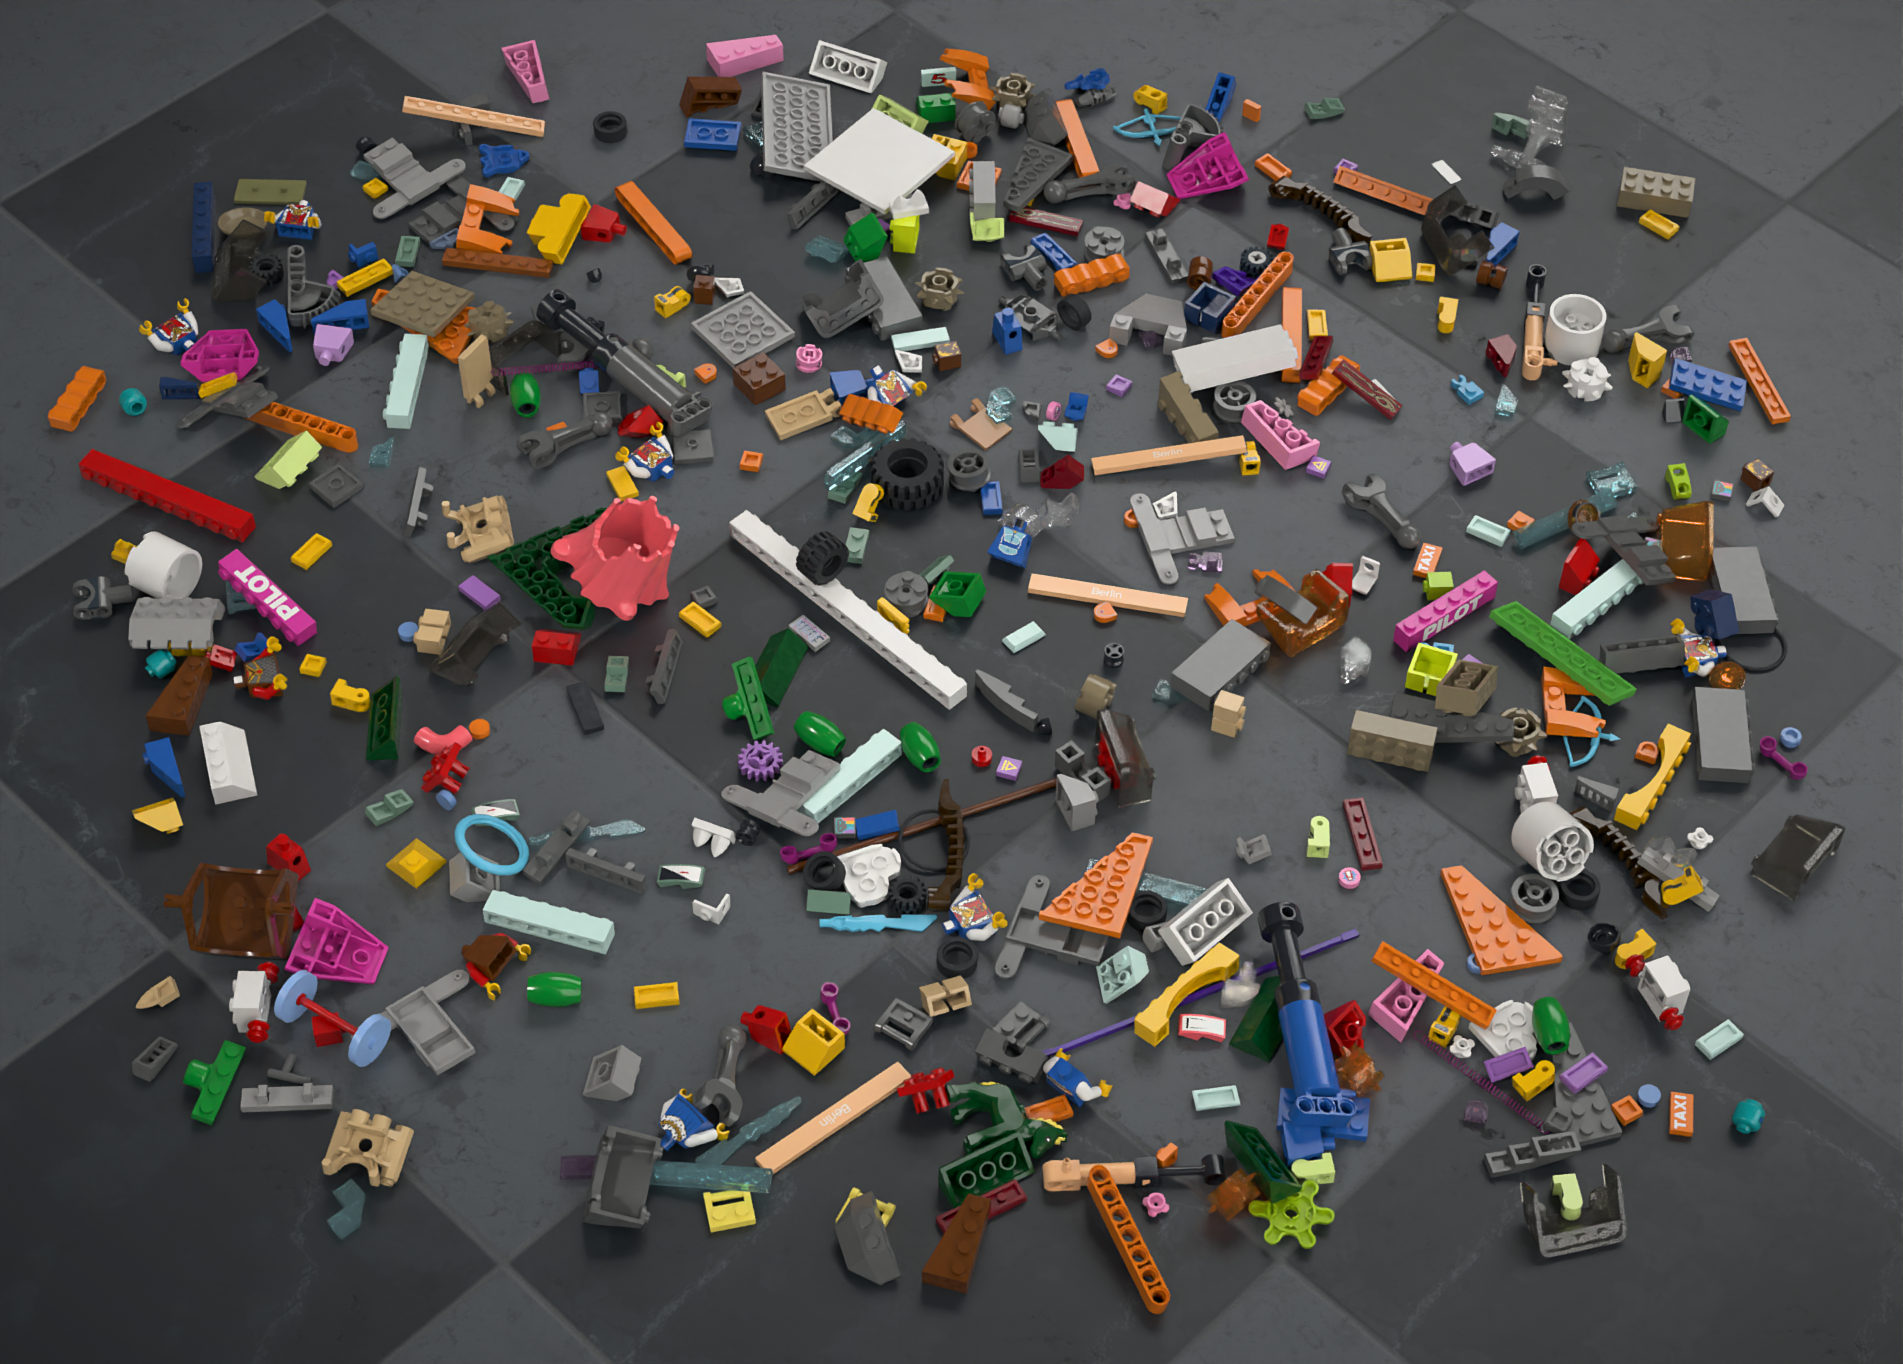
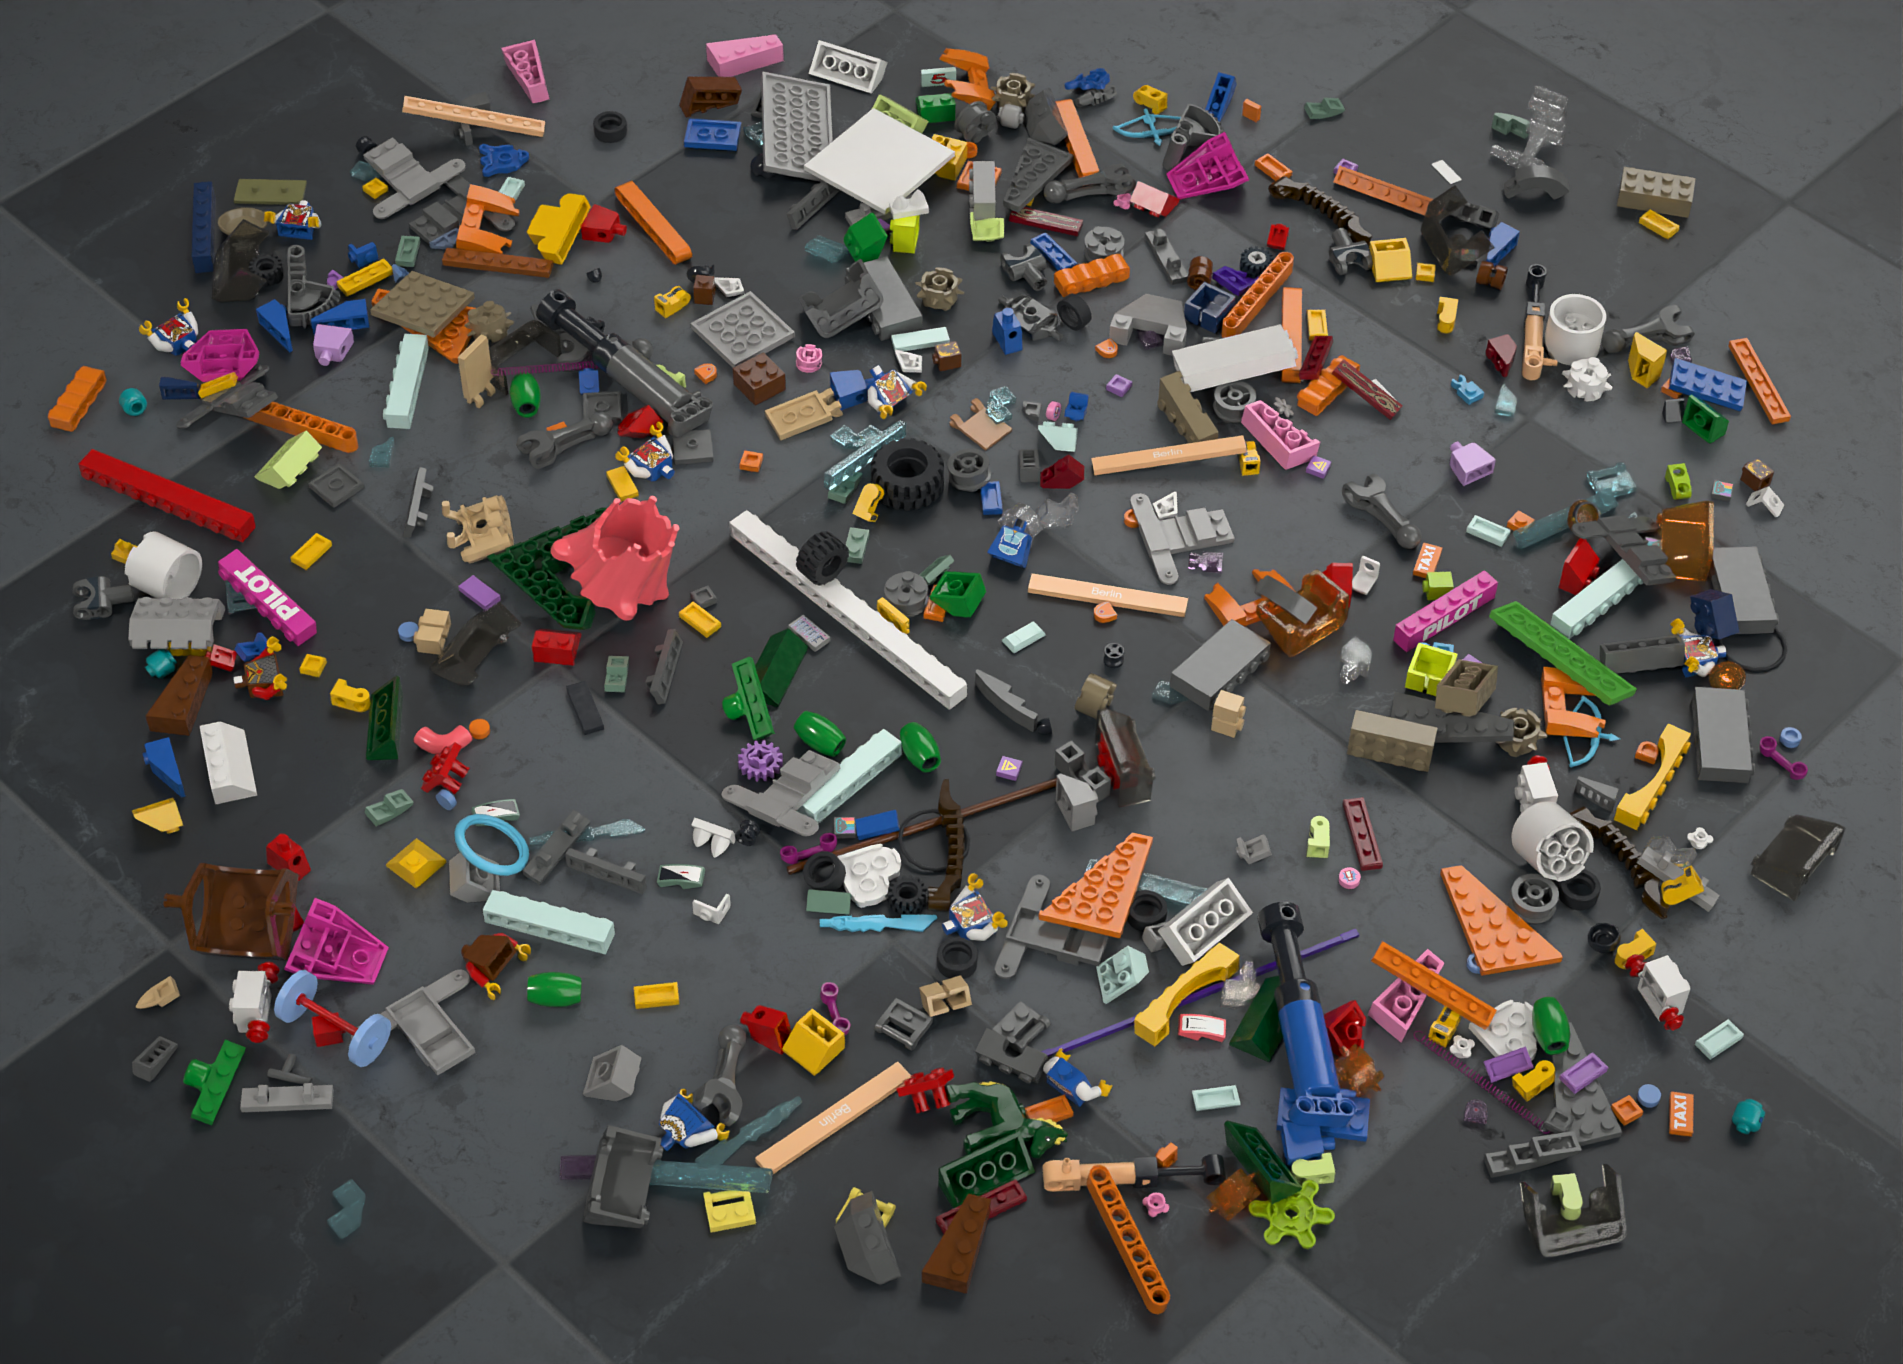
tan piece [322,1109,414,1187] -> none
orange brick [839,394,903,435] -> none
red tile [972,746,992,767] -> none

